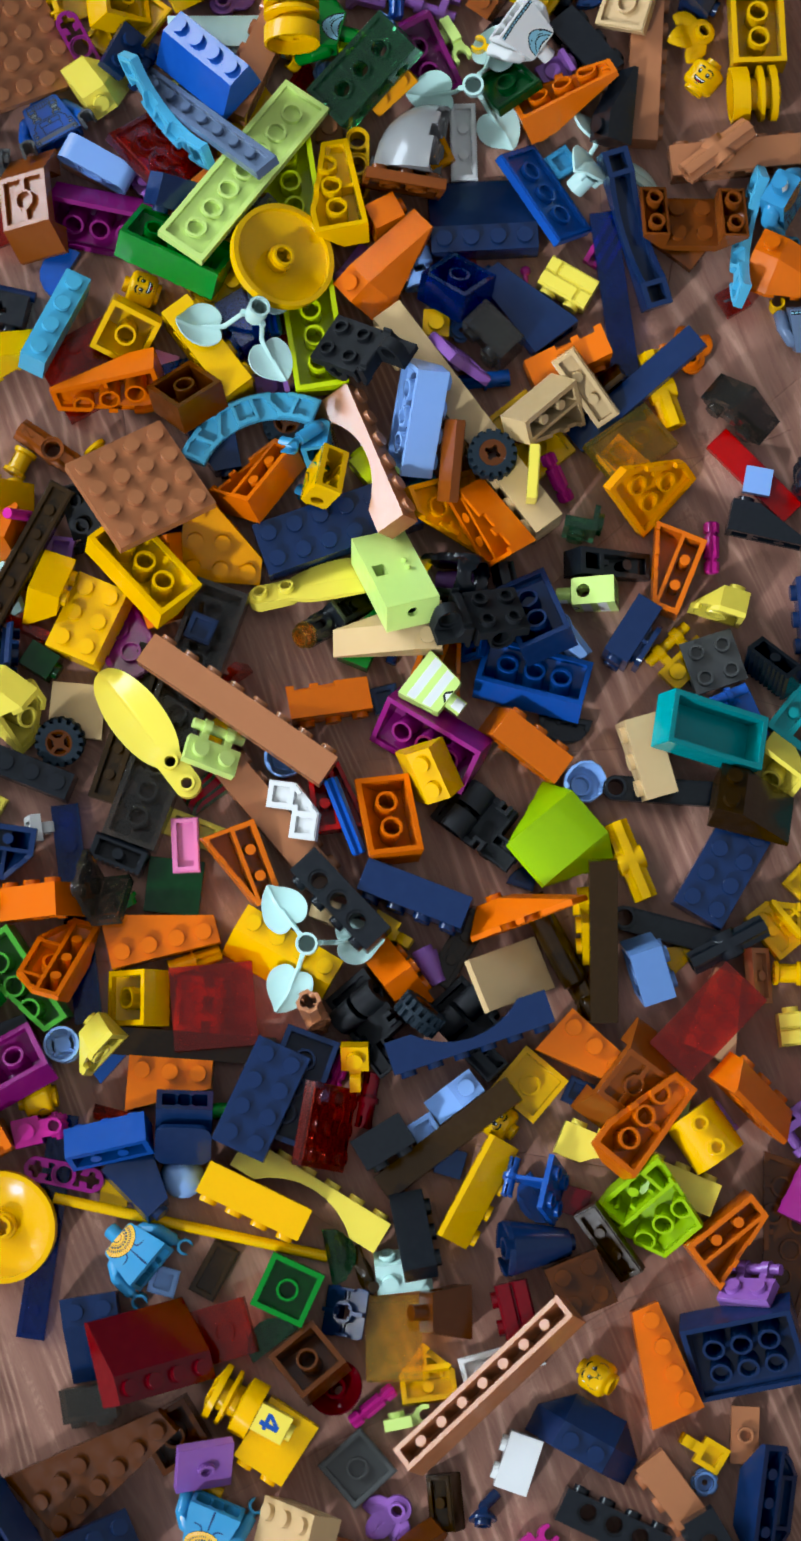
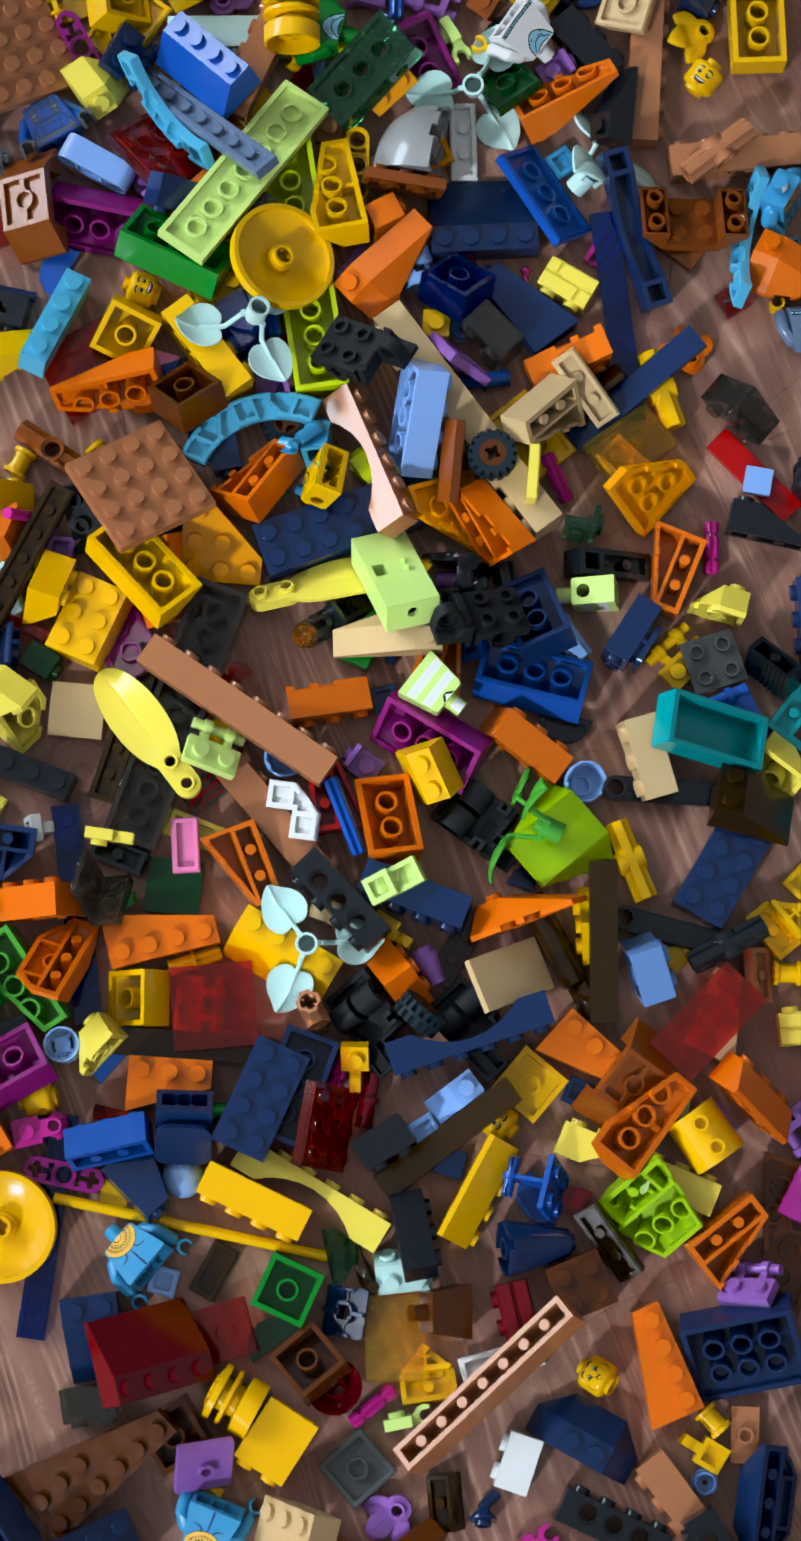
black wheel [34,716,86,767] -> none
dark blue tile [183,610,220,647] -> none
light yellow brick [250,1401,296,1445] -> none
yellow wheel [726,64,781,124] -> none
none -> light yellow plate [84,826,135,847]
none -> medium lavender bracket [342,743,386,778]
none -> yellowish green slope [361,855,427,906]
none -> bright green plant [488,767,566,884]
none -> yellow bush [694,1401,731,1440]

